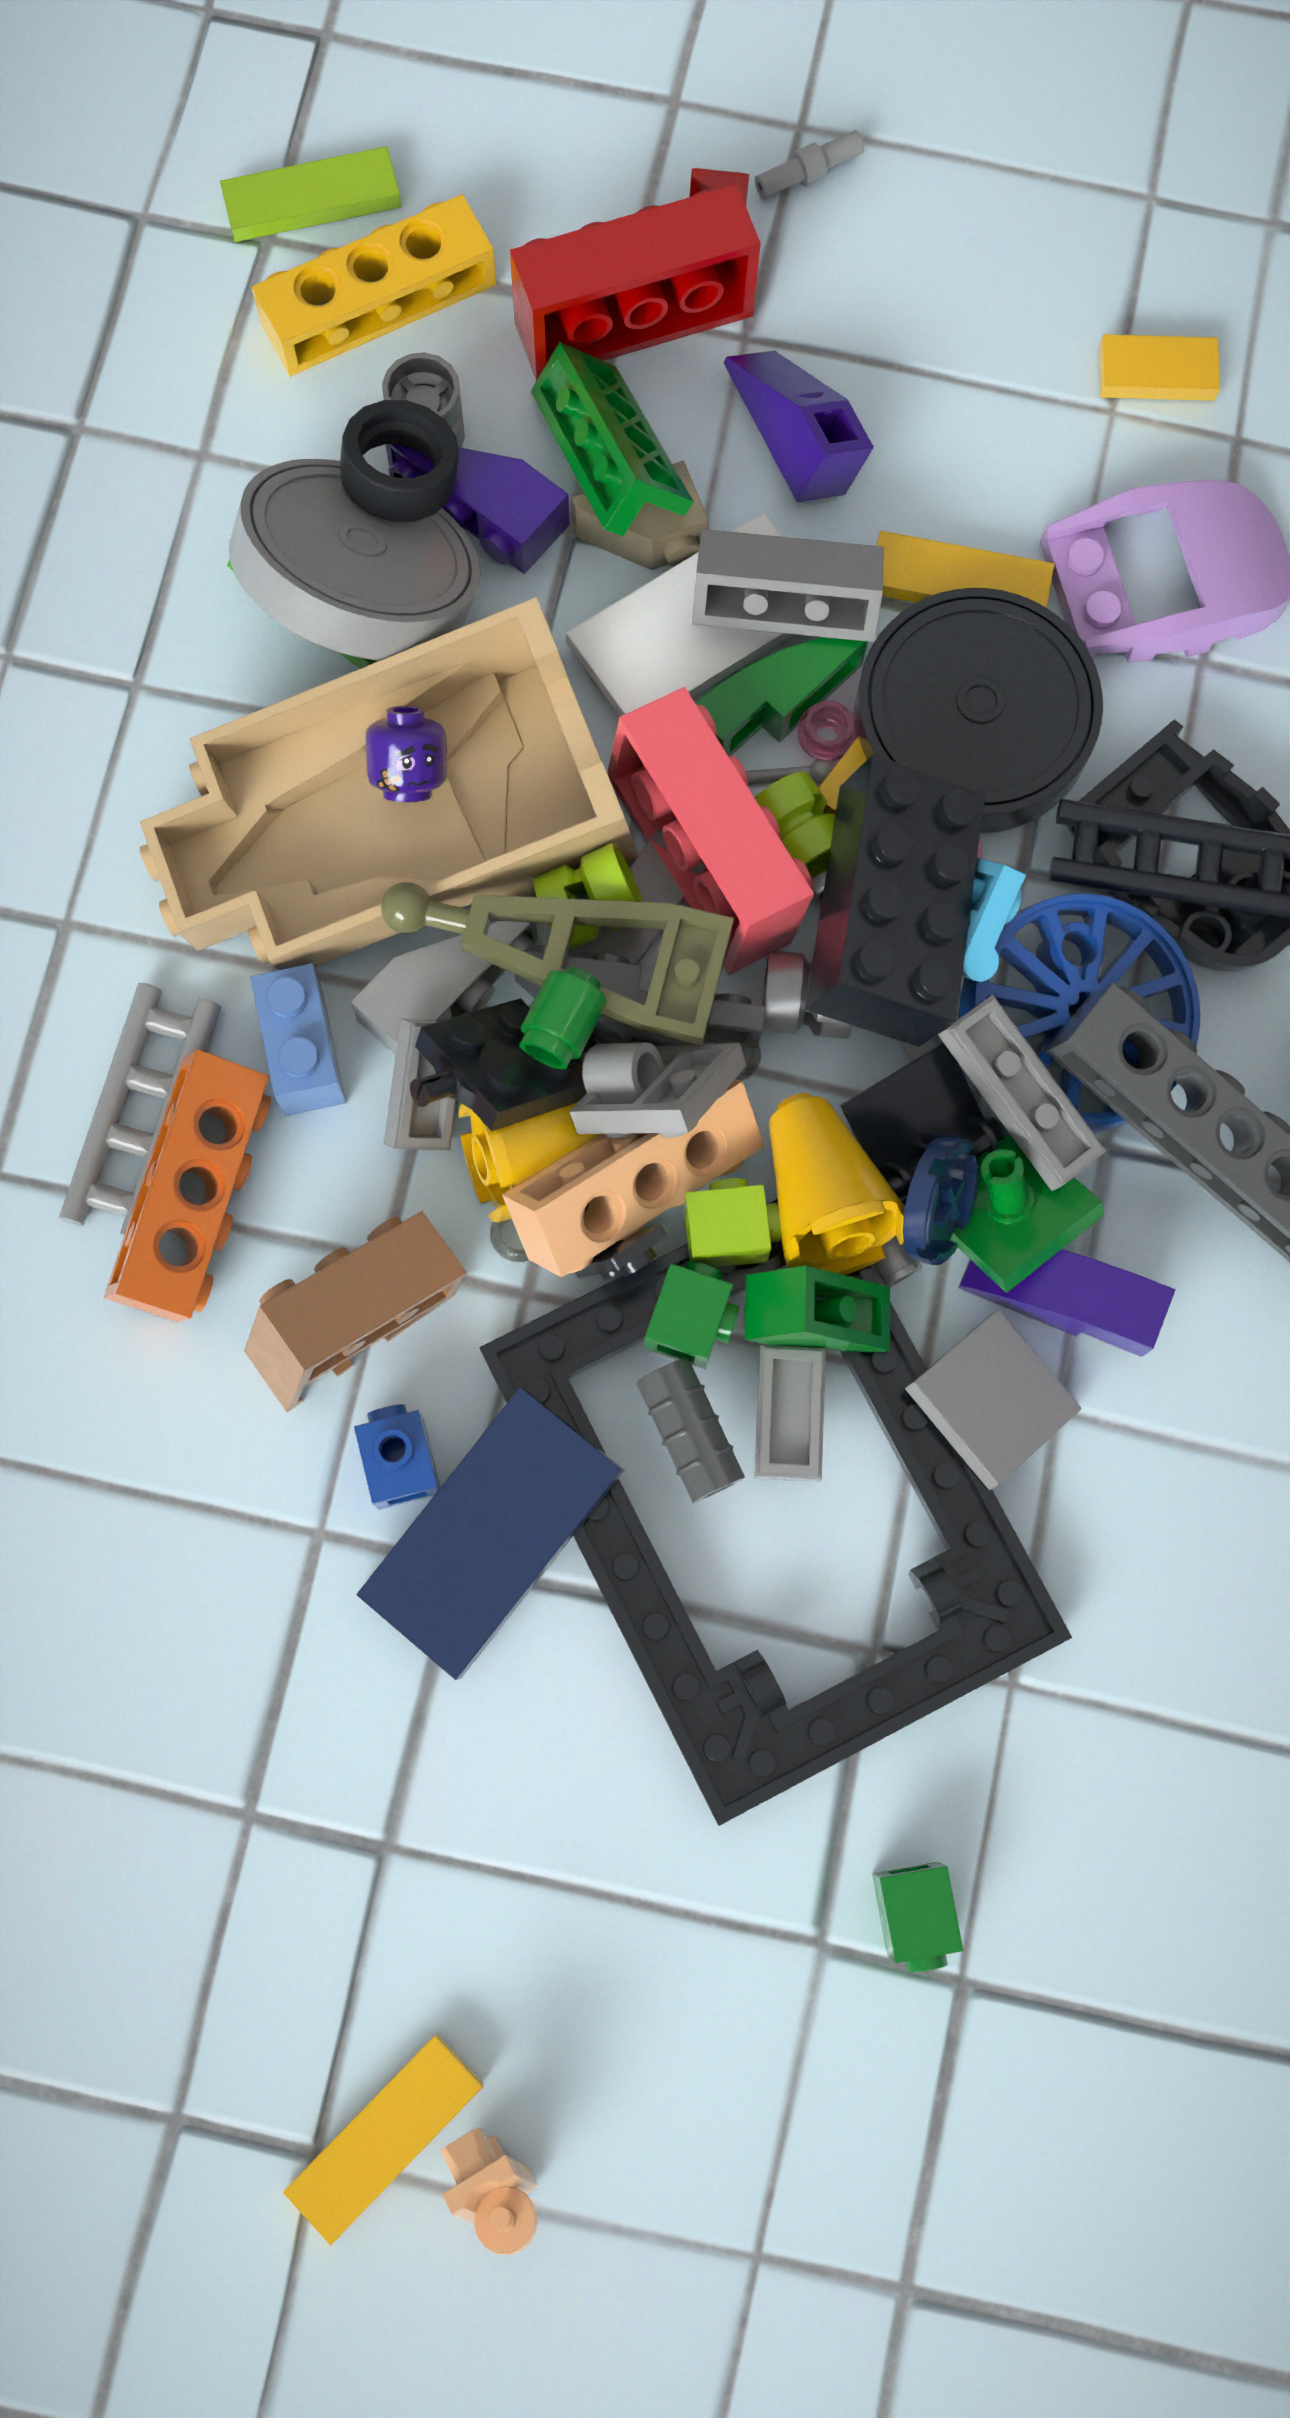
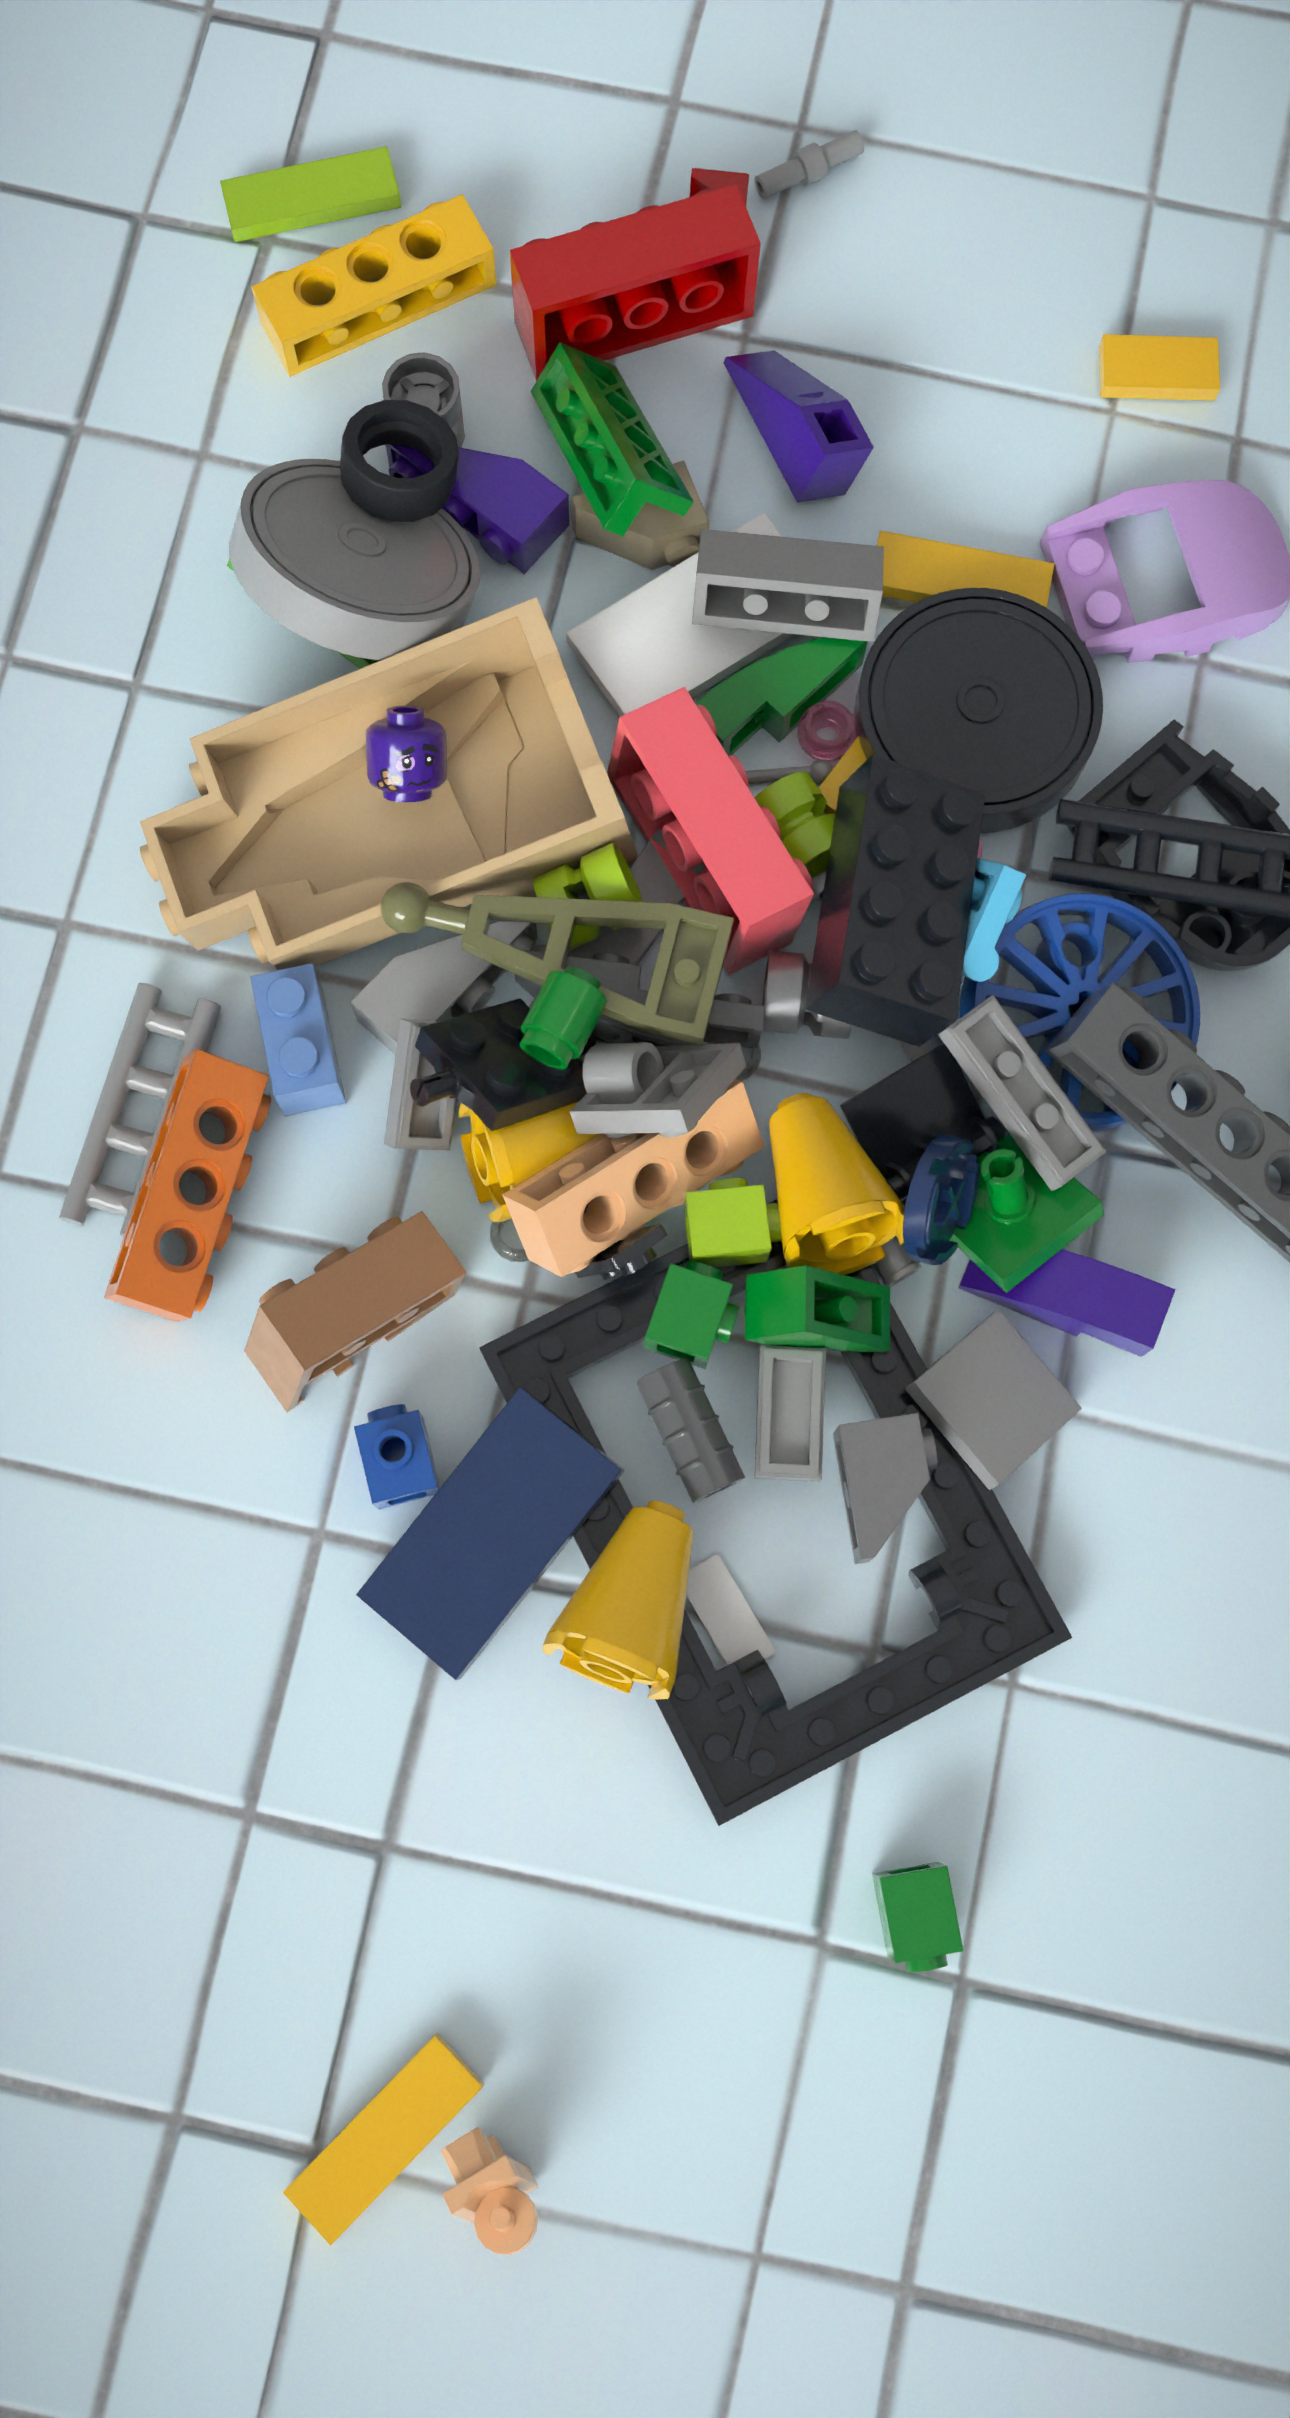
none -> yellow cone [543,1500,694,1700]
none -> white sticker [686,1554,776,1665]
none -> flat silver slope [833,1413,937,1564]

